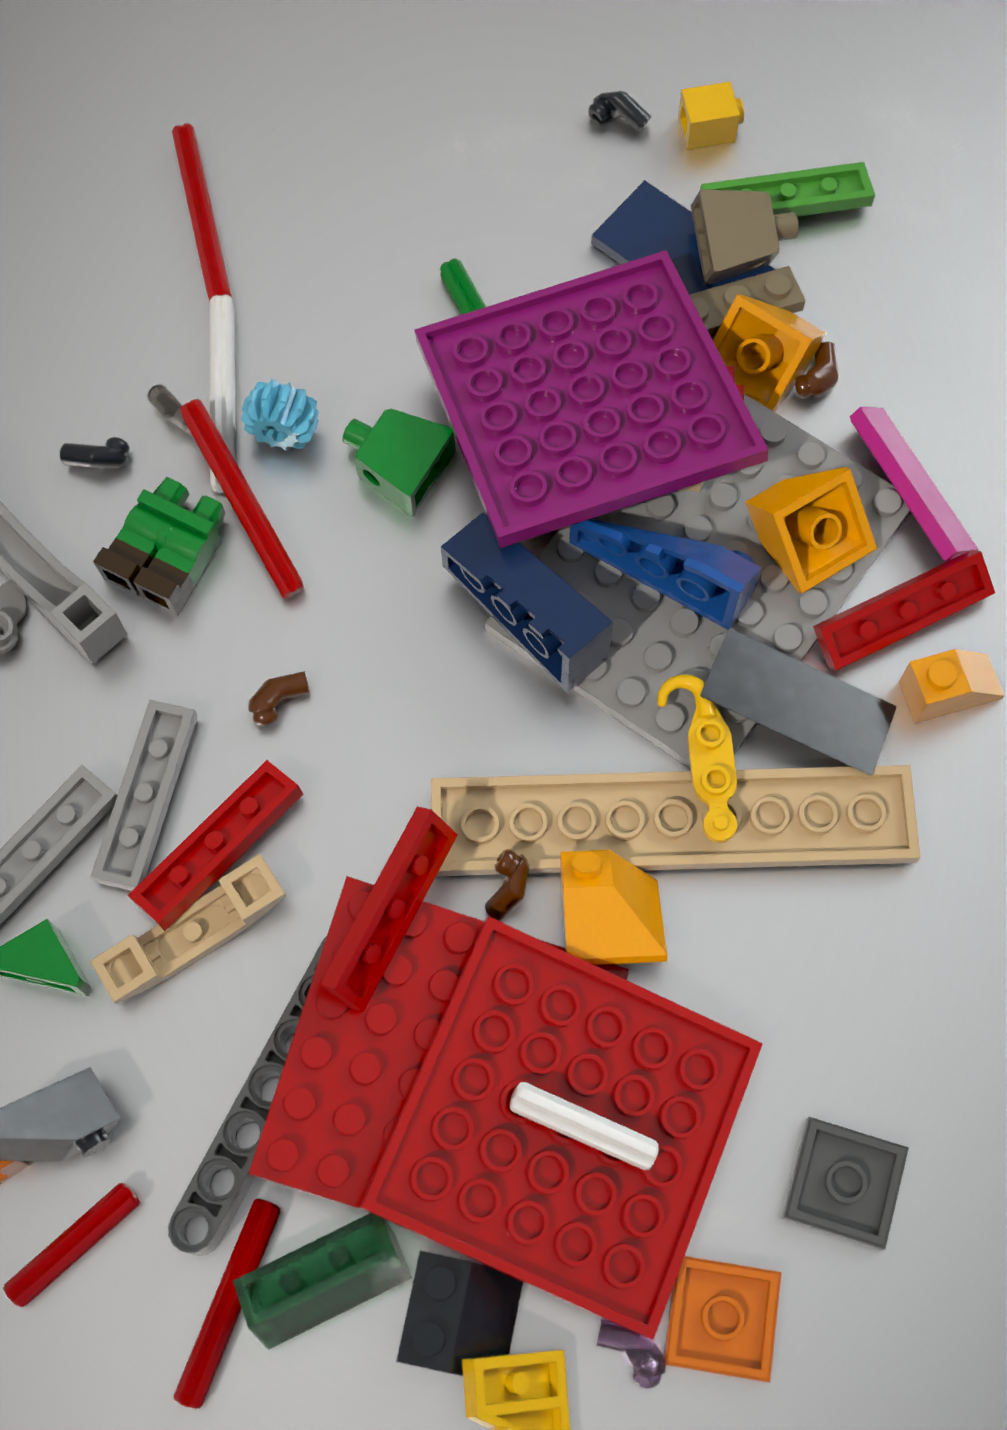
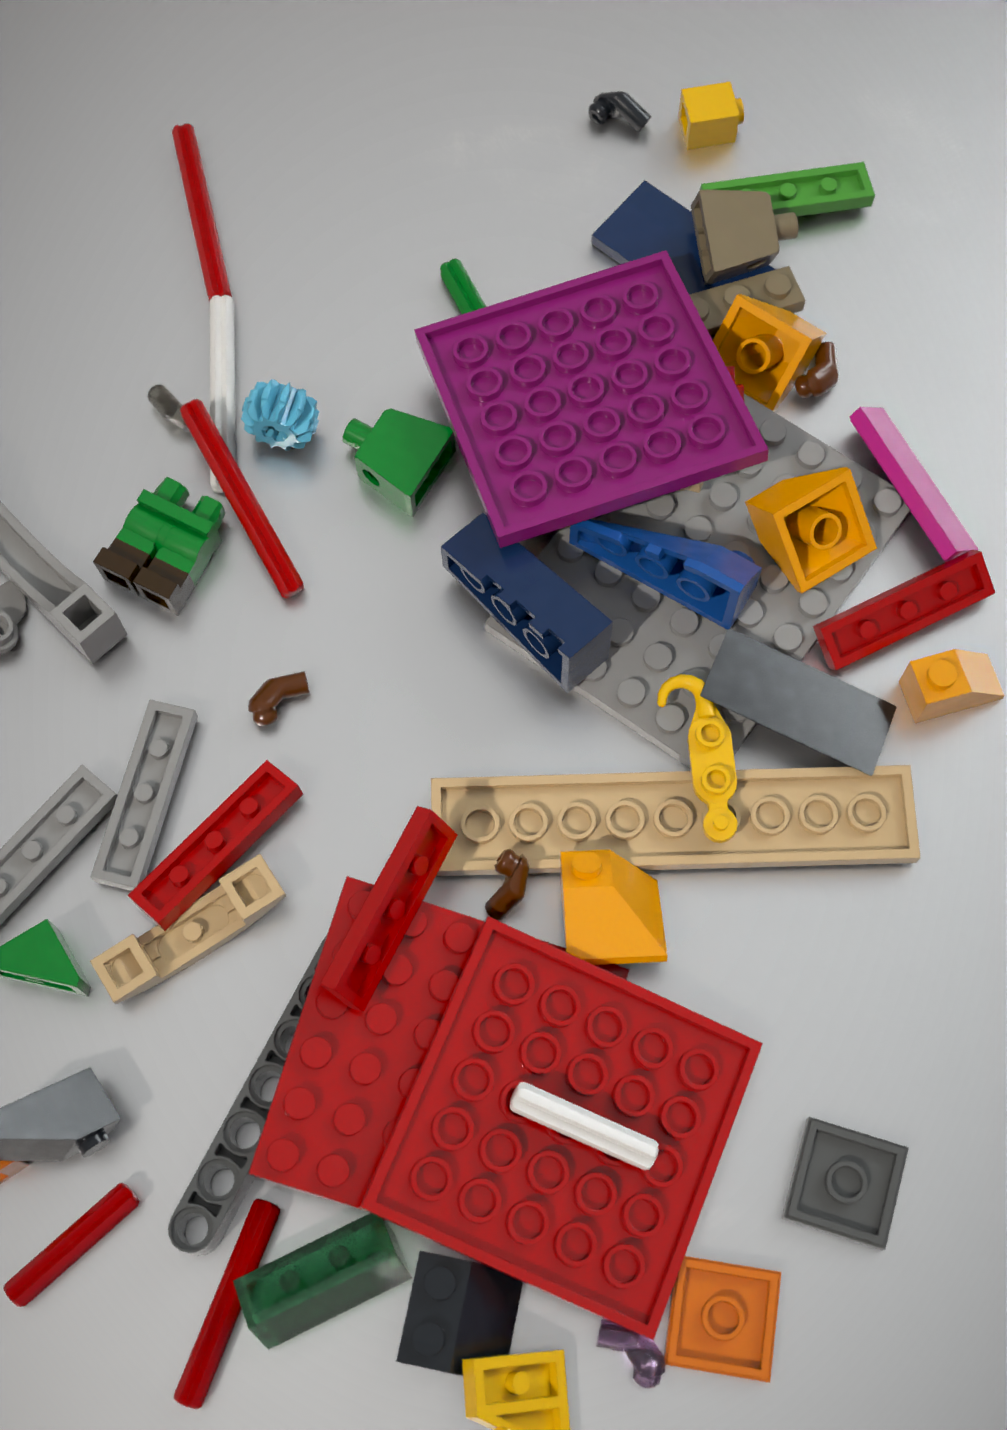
black arm [60,437,130,469] -> none

